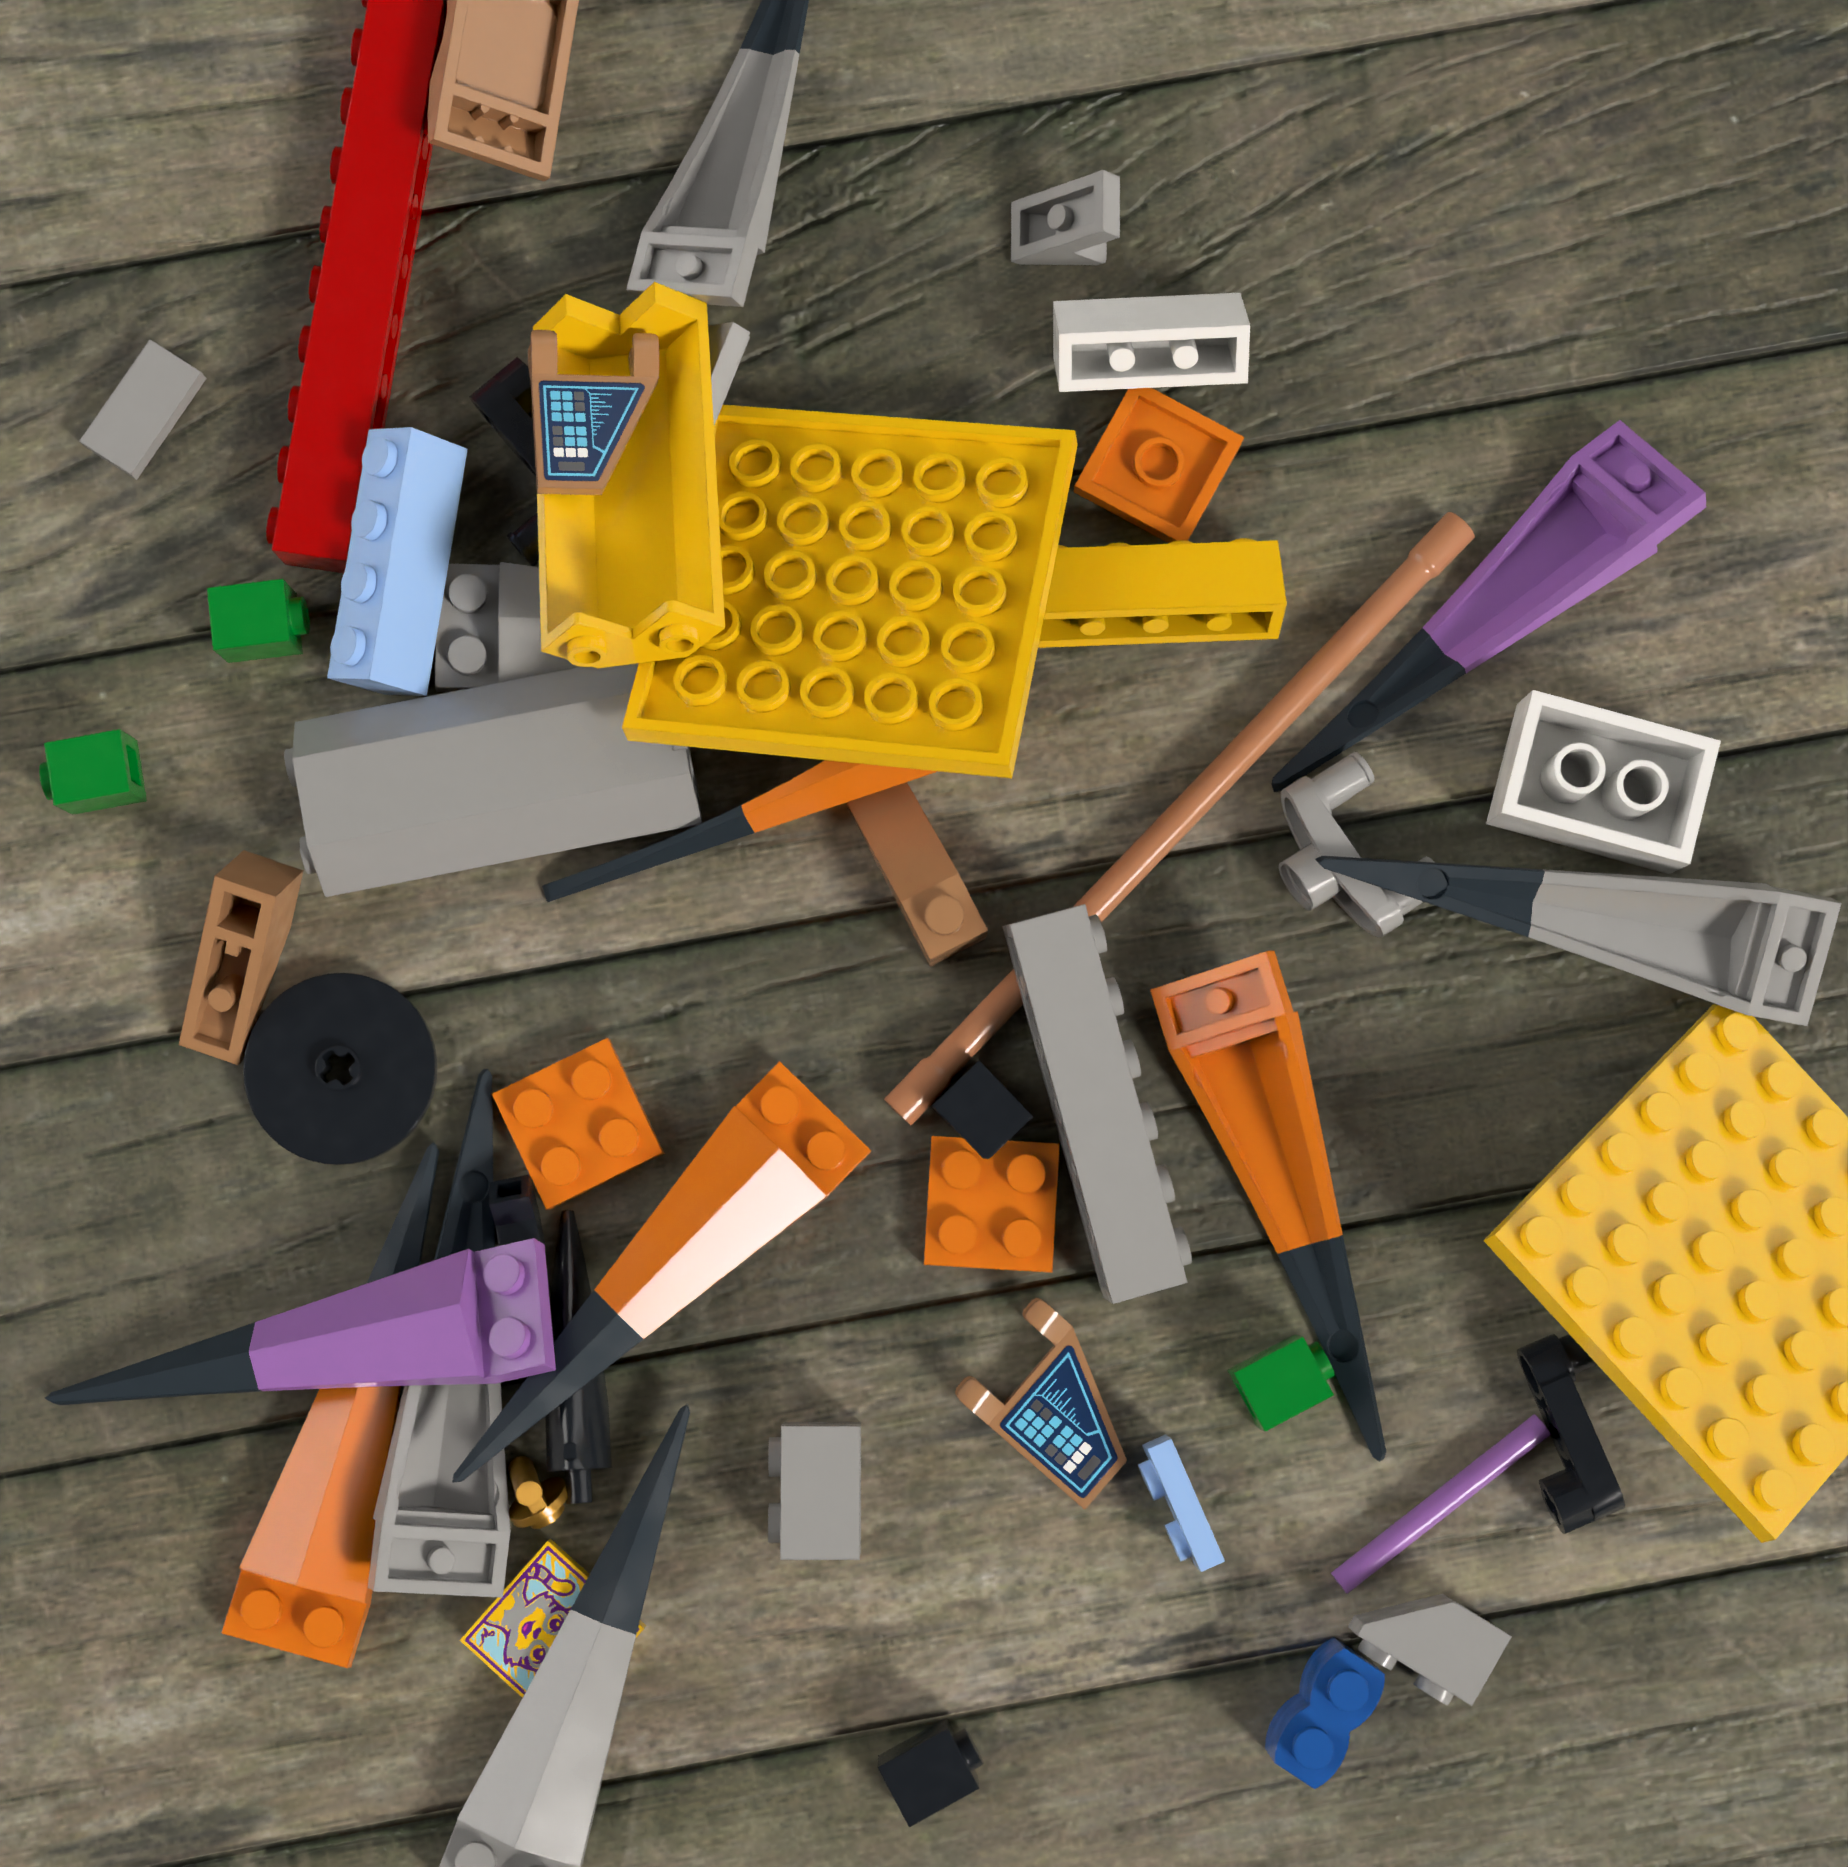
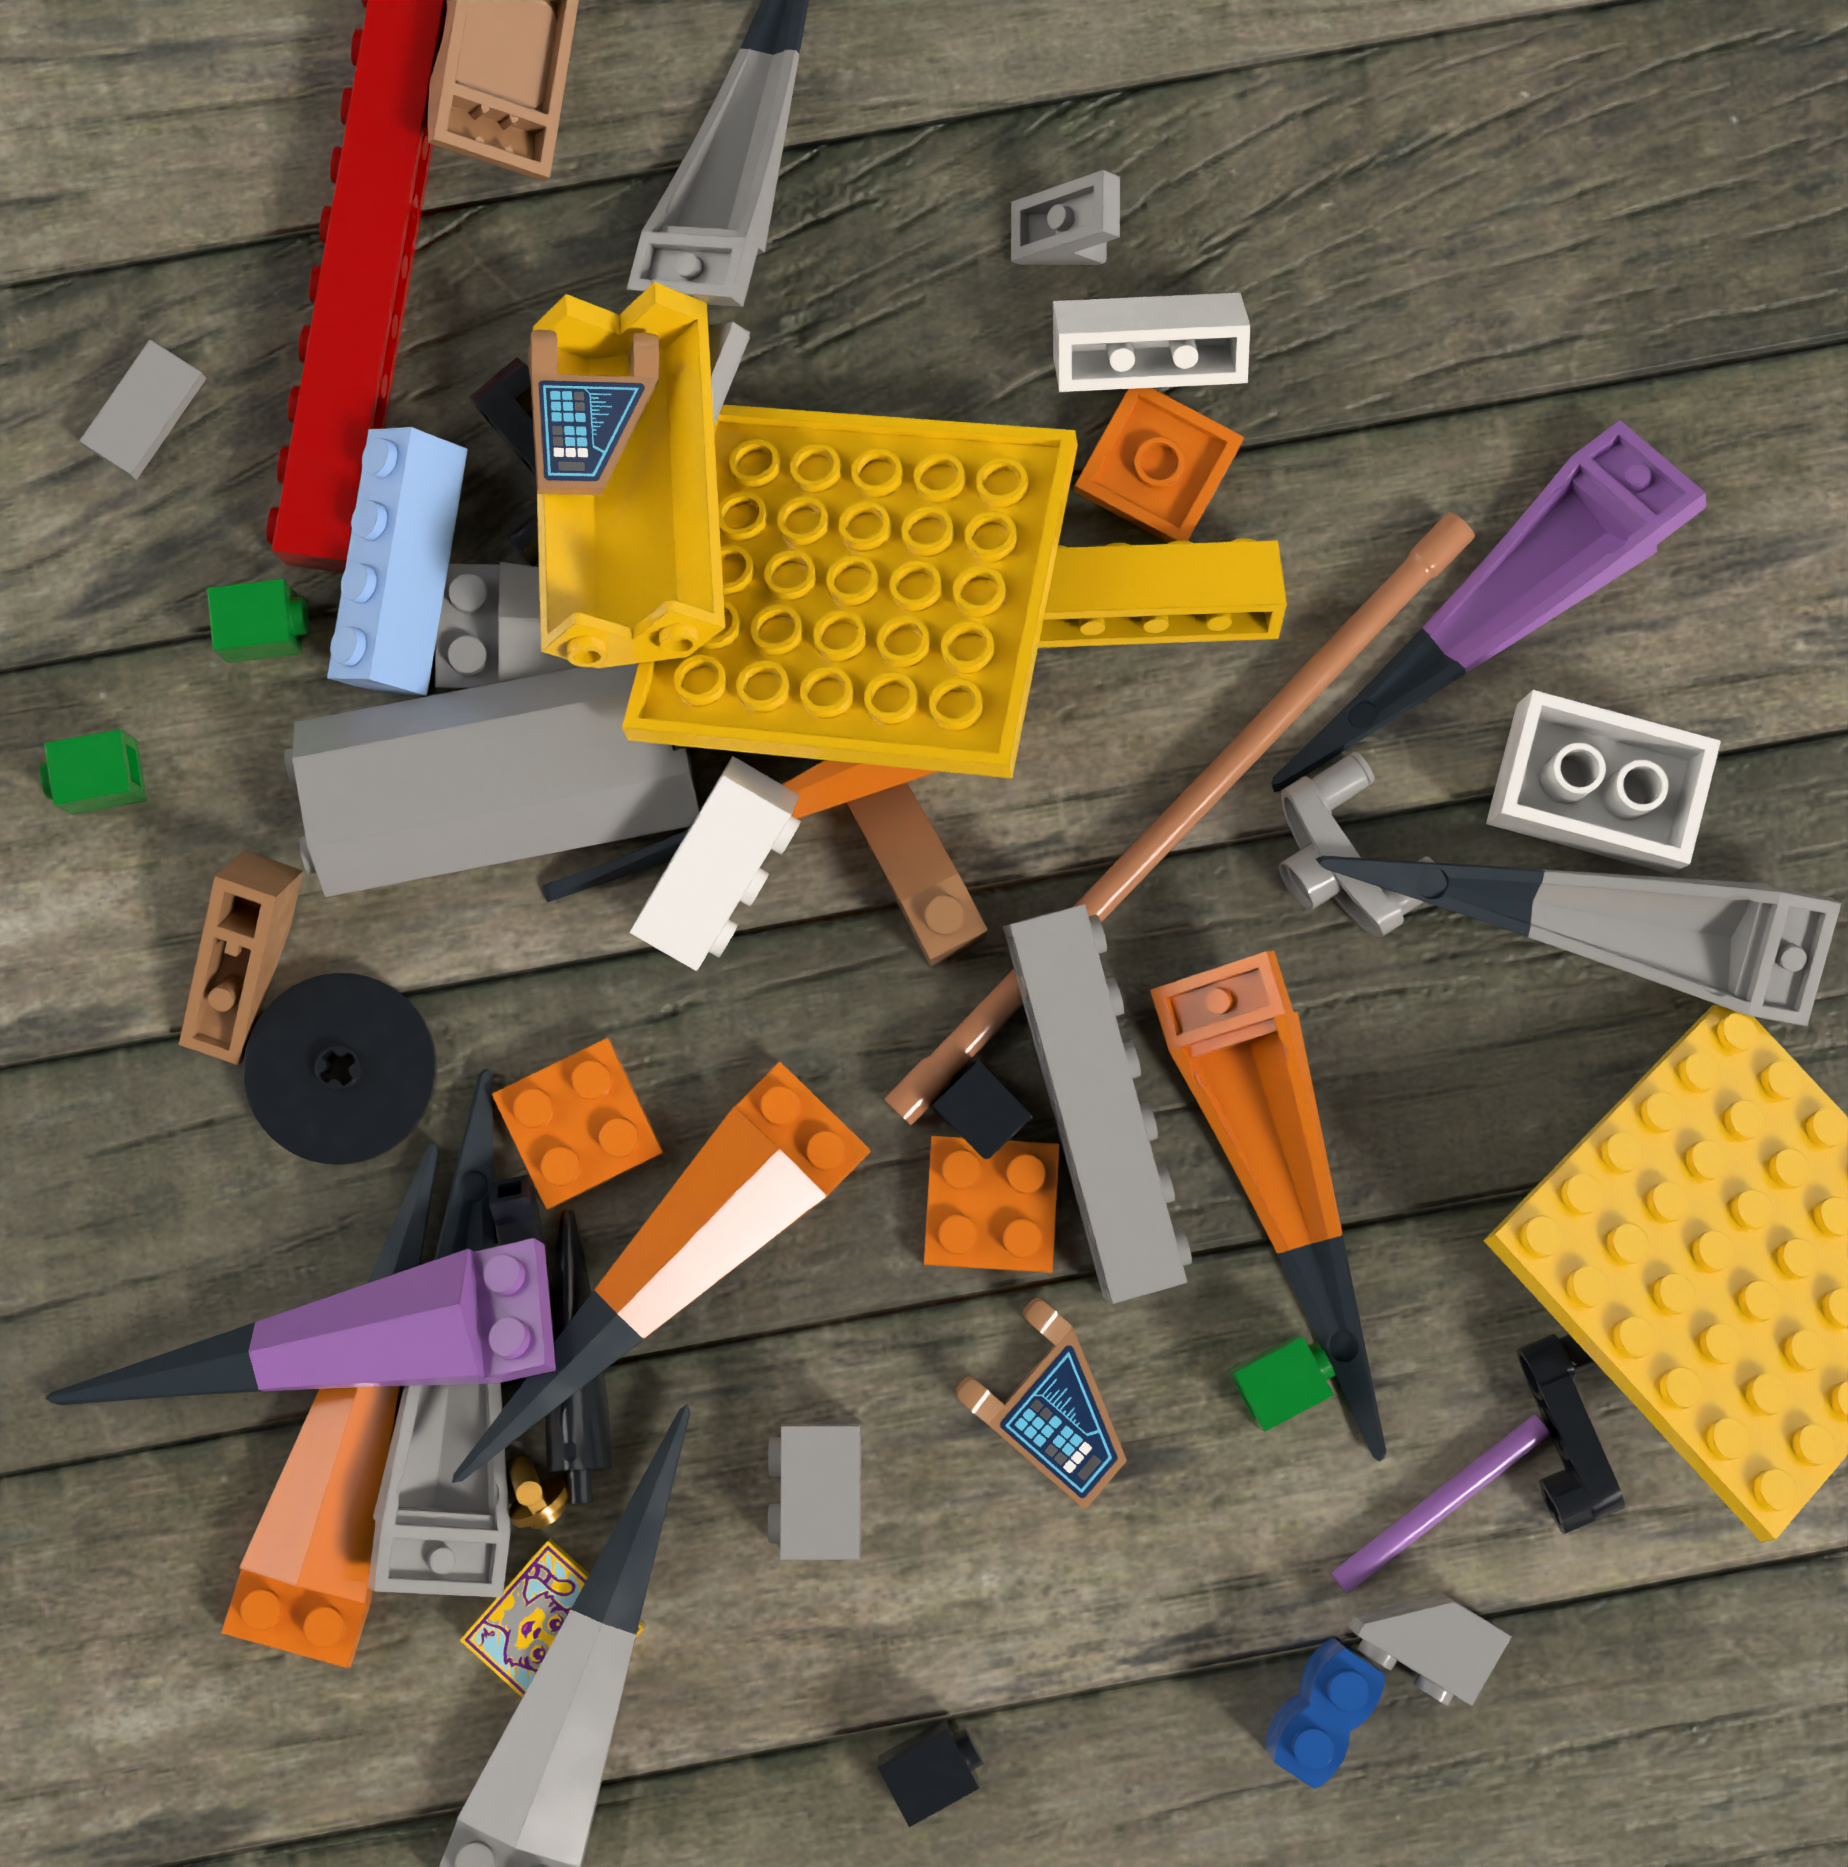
light blue plate [1138,1434,1225,1572] -> none
none -> white brick [630,756,801,971]

